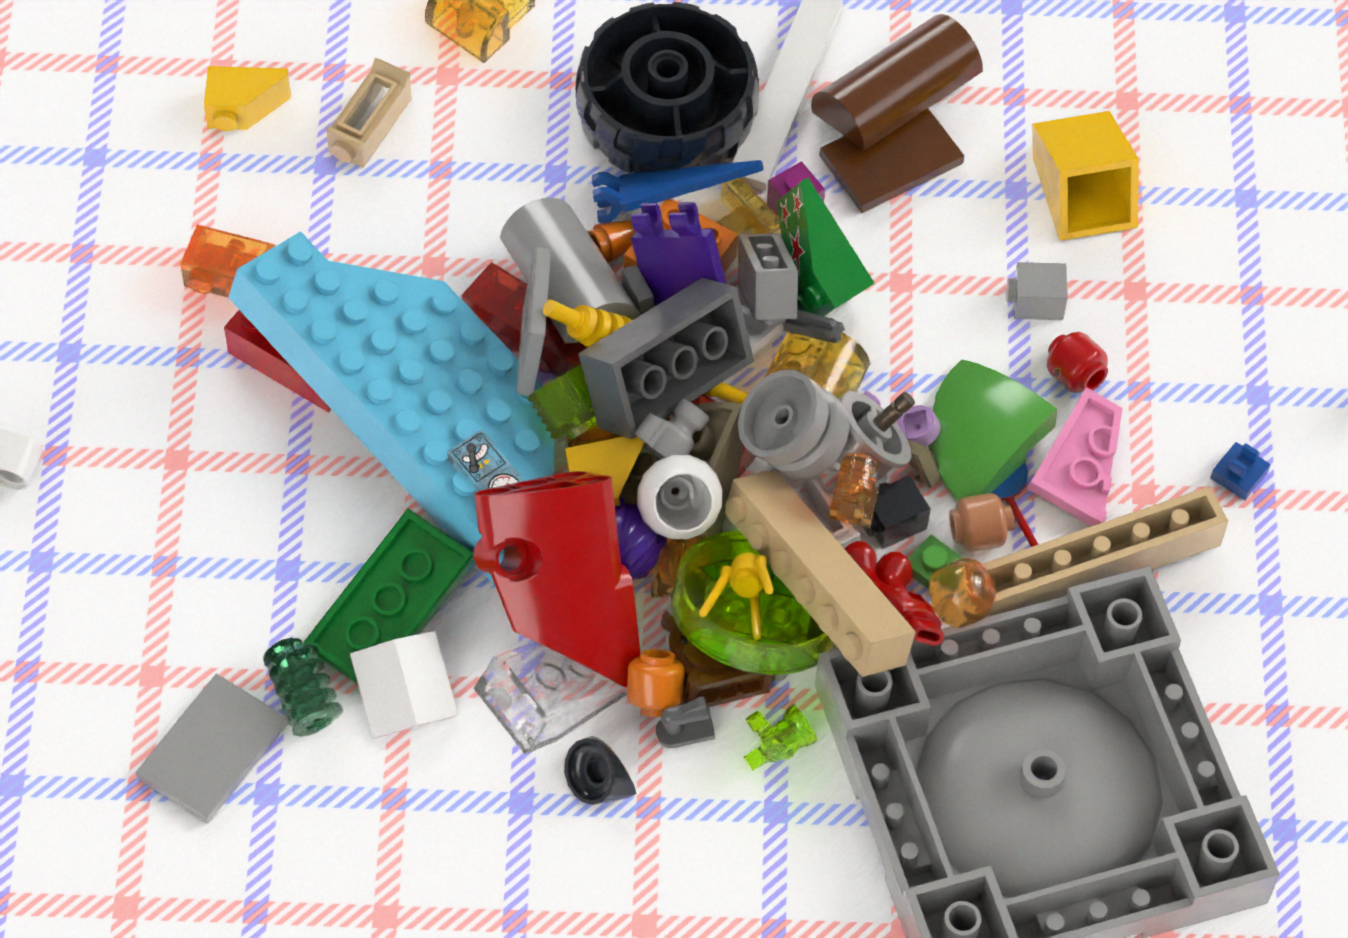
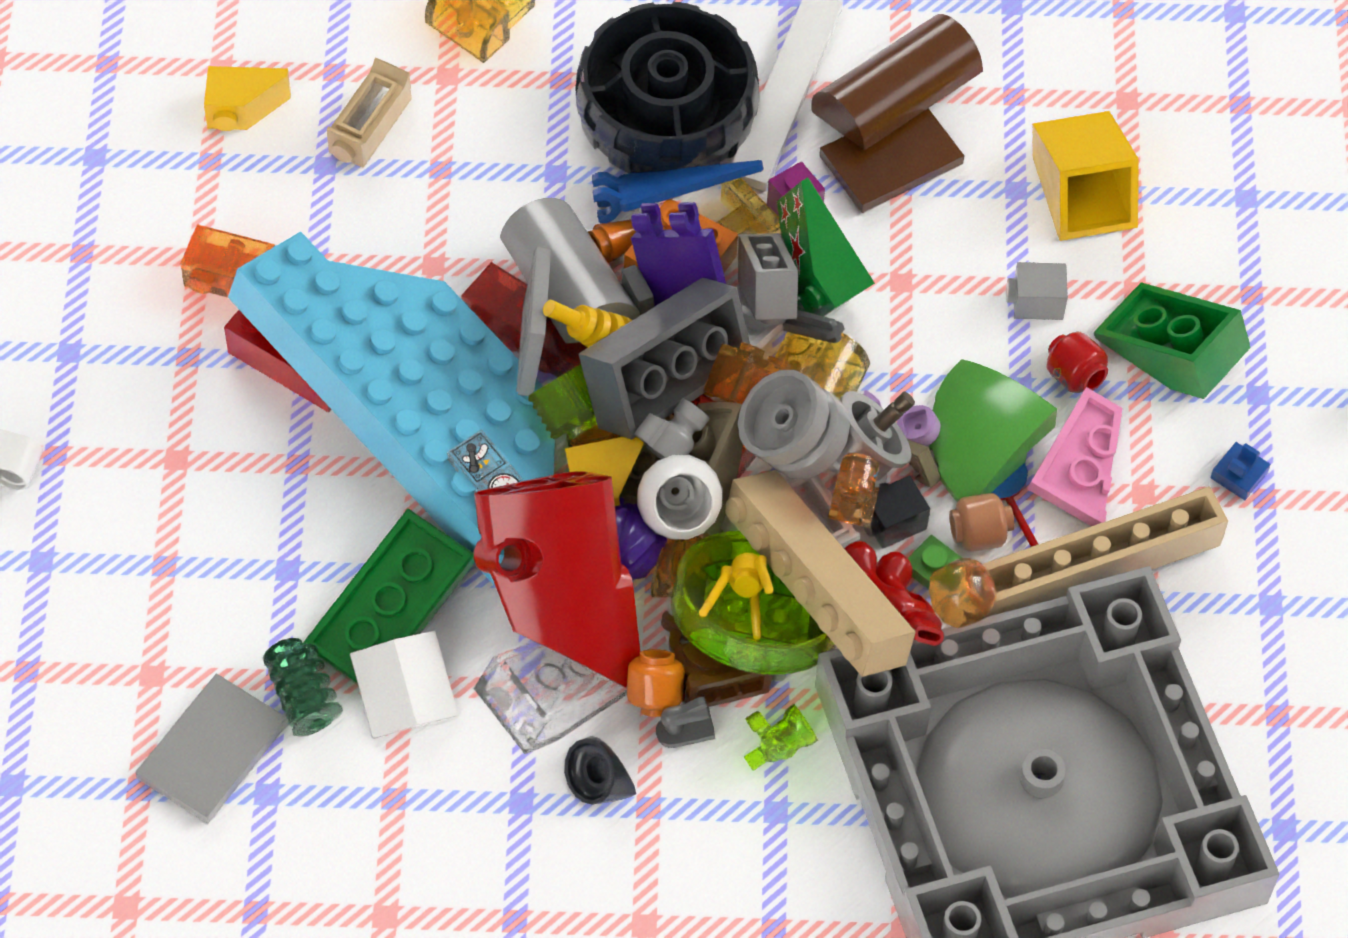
none -> clear orange brick [703,342,792,404]
none -> green slope [1093,282,1251,399]

